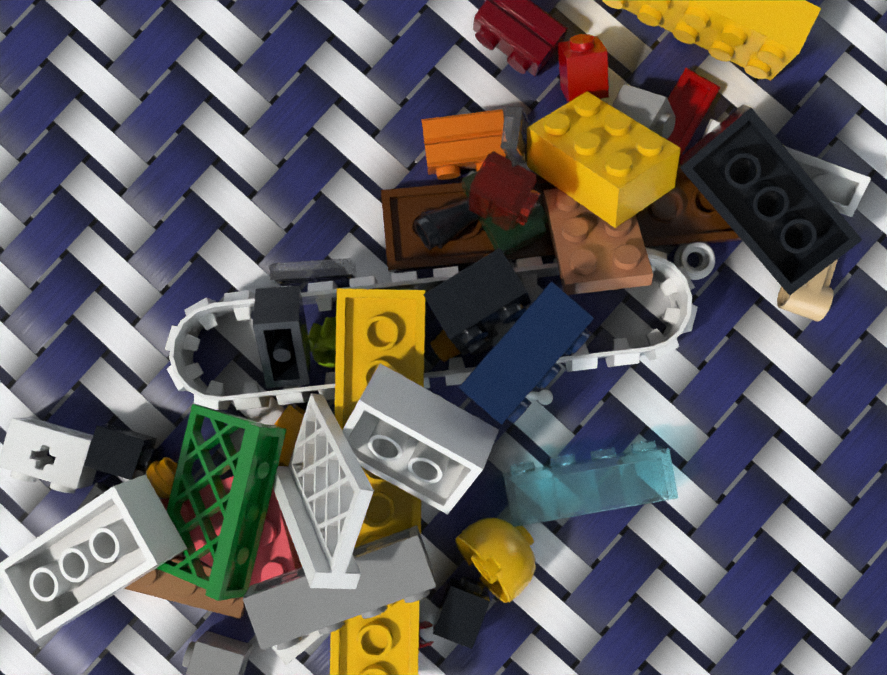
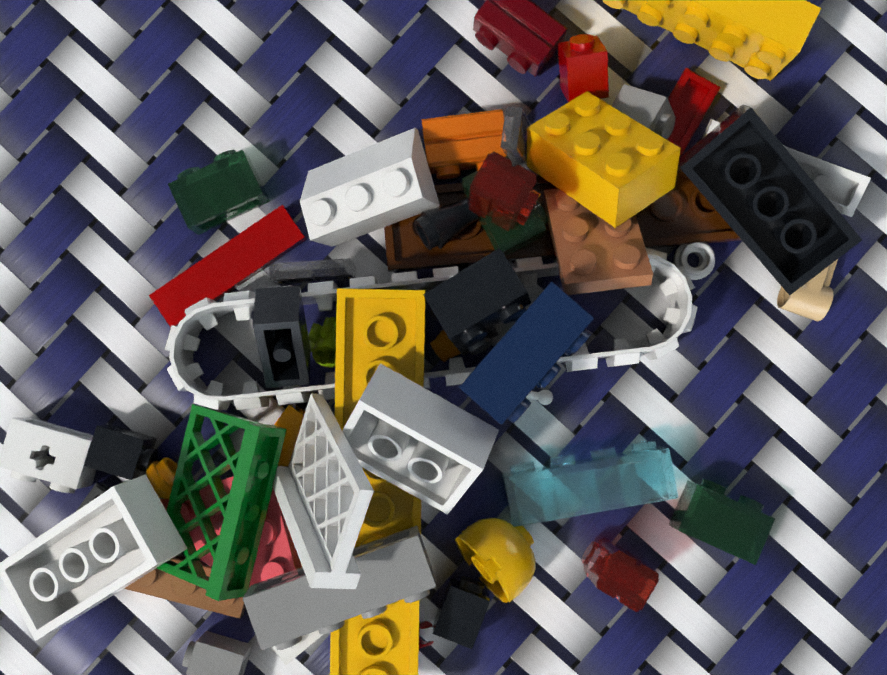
none -> red tile [149,205,307,328]
none -> clear green brick [168,150,270,235]
none -> white slope [300,128,440,247]
none -> clear red brick [581,537,659,612]
none -> clear green brick [669,478,775,565]

